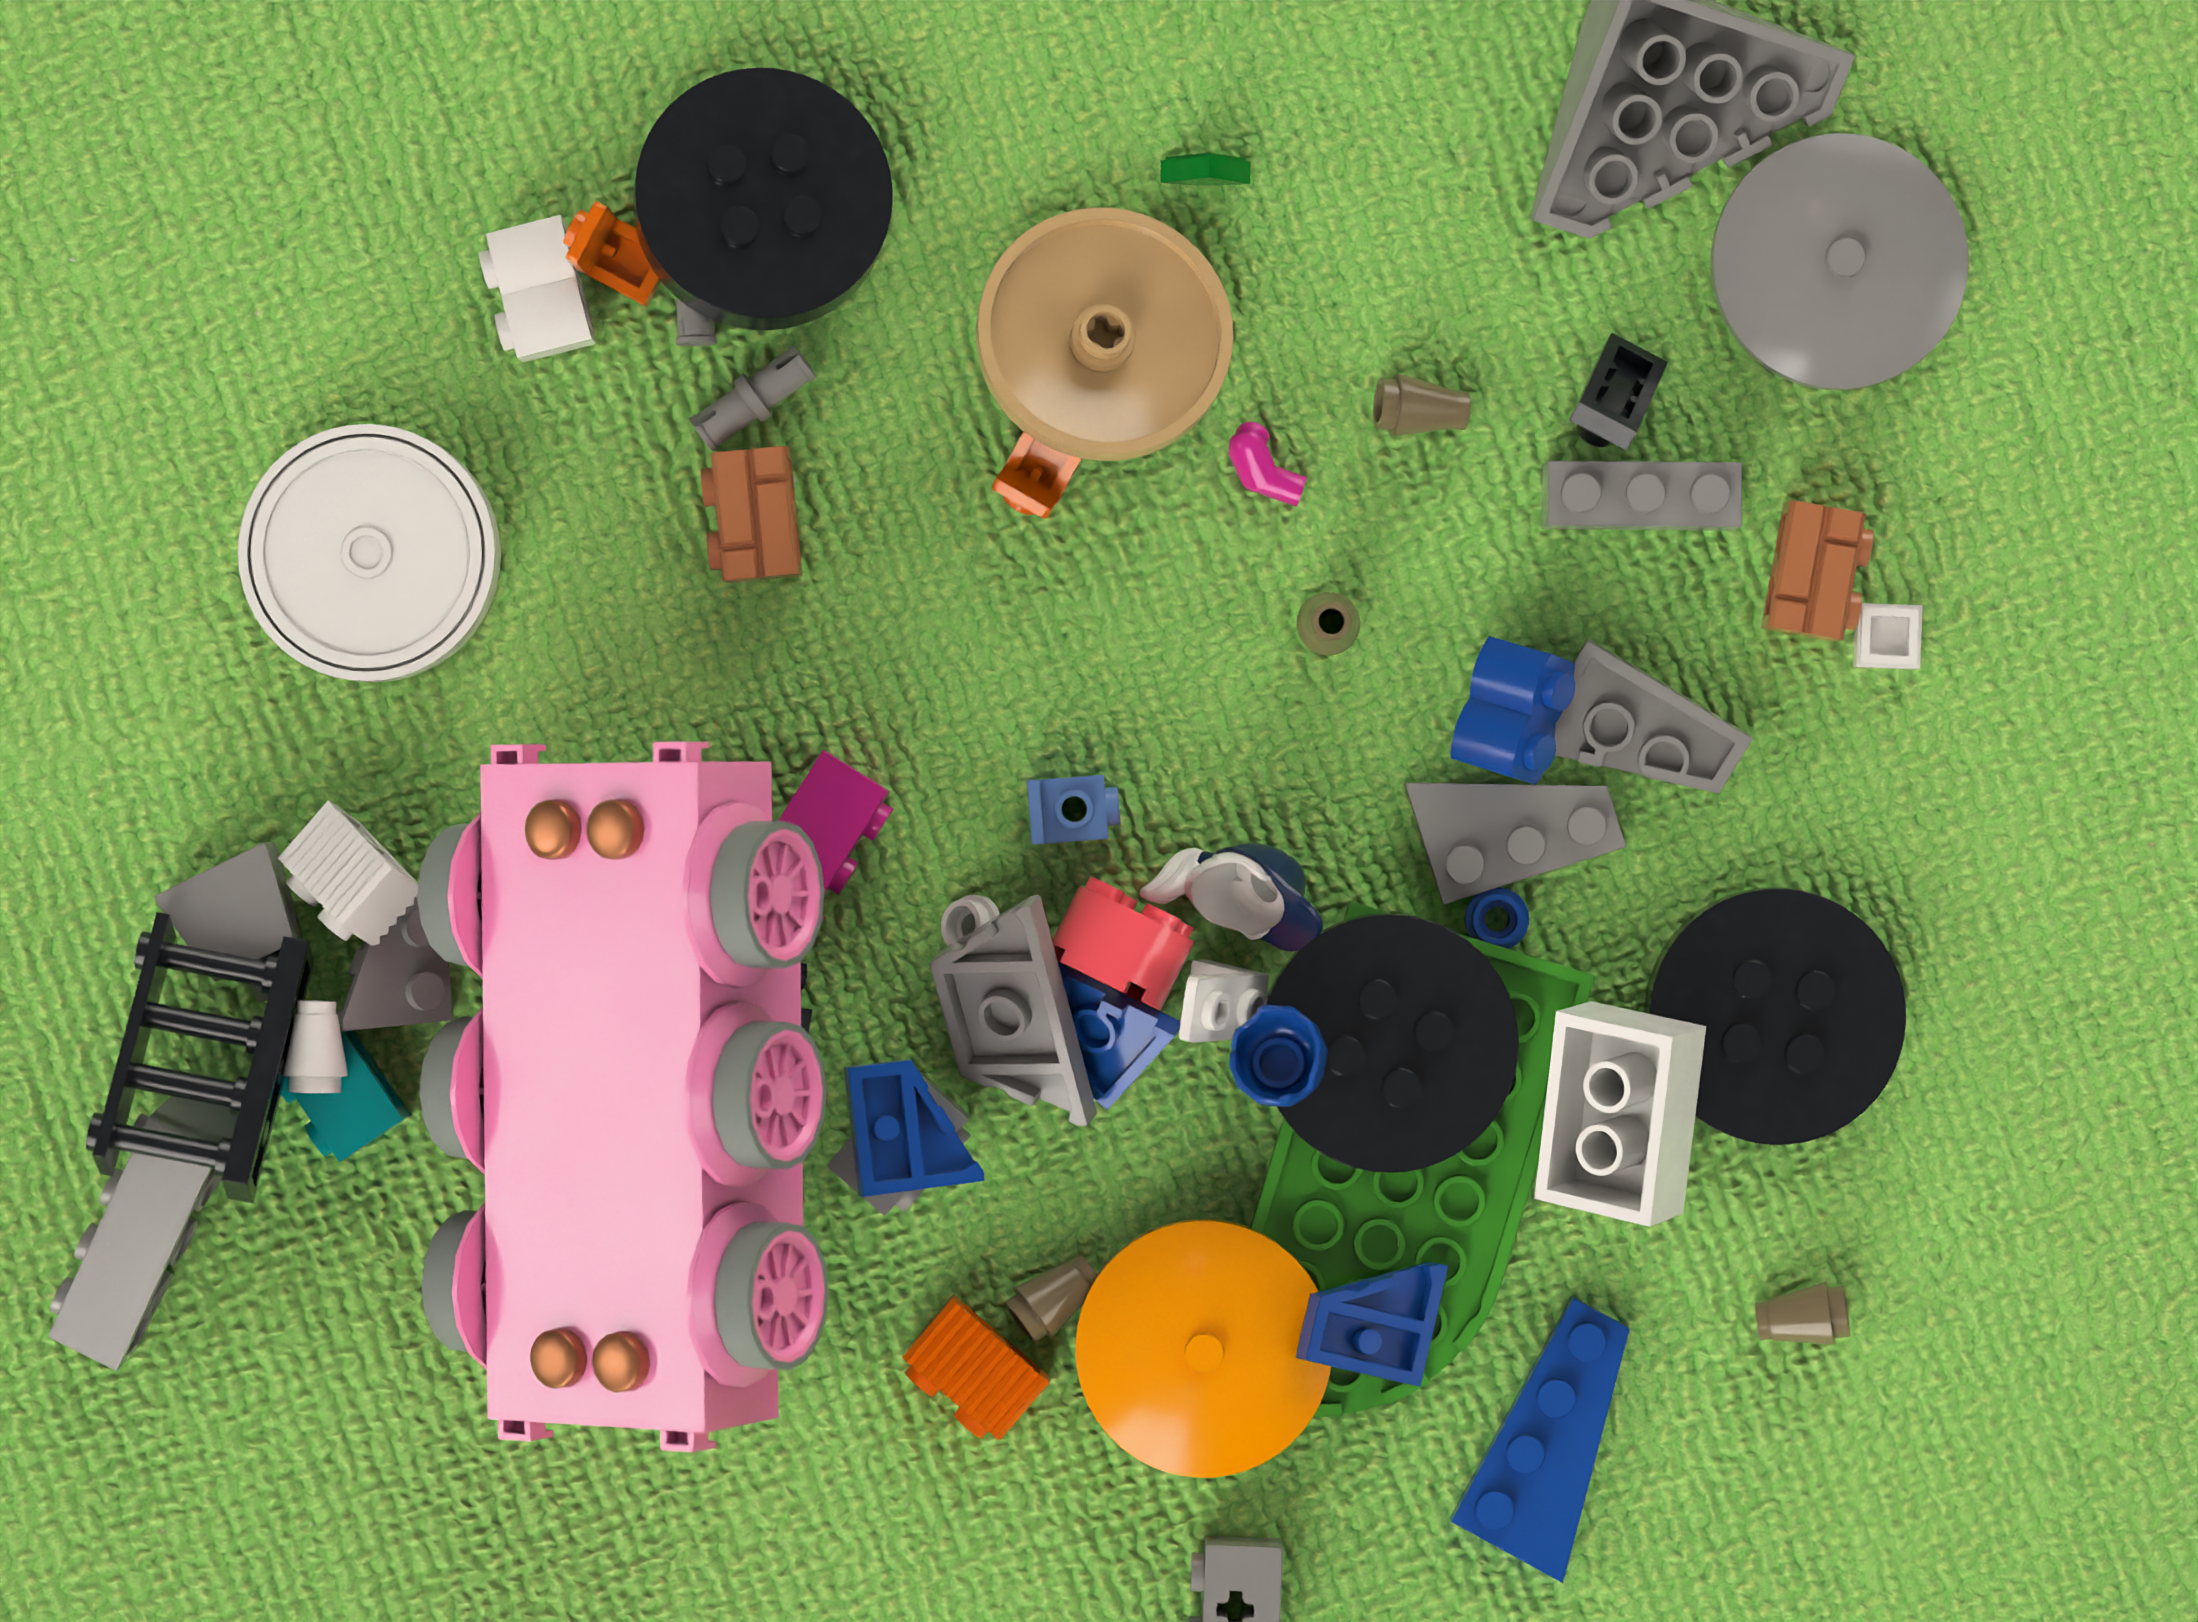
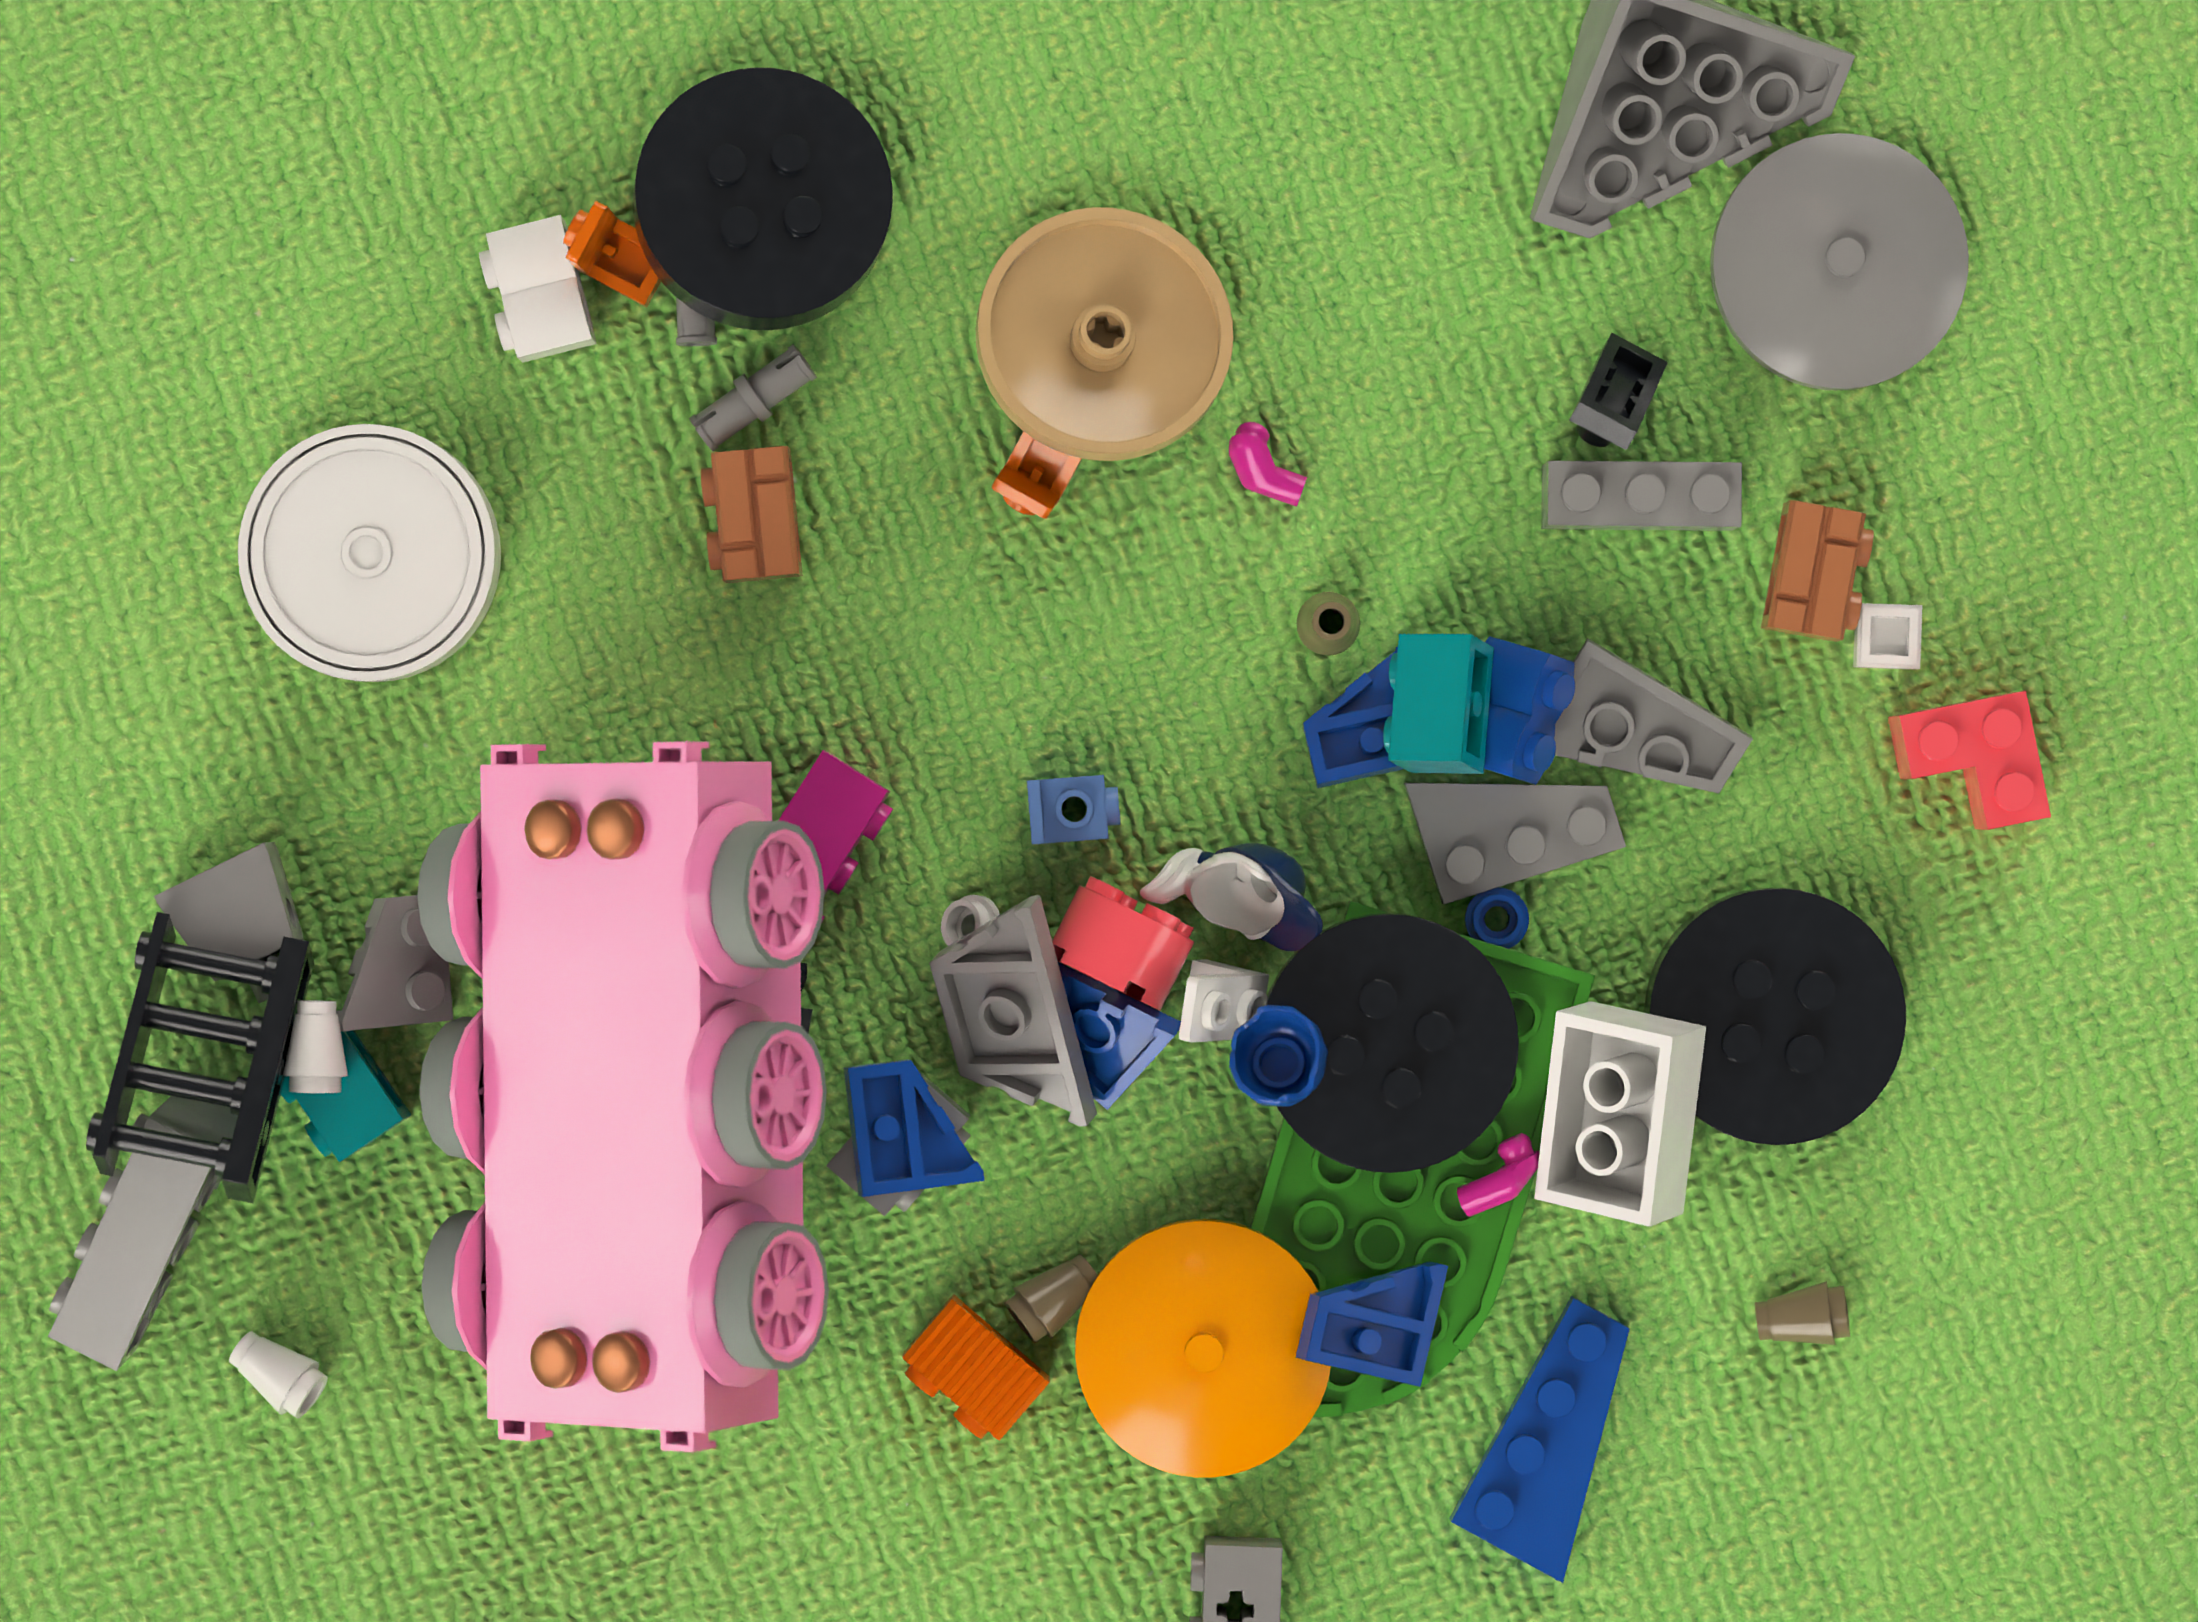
white brick [277,800,419,946] -> none
green tile [1160,153,1250,185] -> none
dark tan cone [1373,373,1470,437] -> none
none -> white cone [229,1331,328,1419]
none -> blue wing [1303,646,1403,789]
none -> teal brick [1383,634,1494,774]
none -> dark pink arm [1457,1133,1539,1217]
none -> coral brick [1888,691,2051,830]

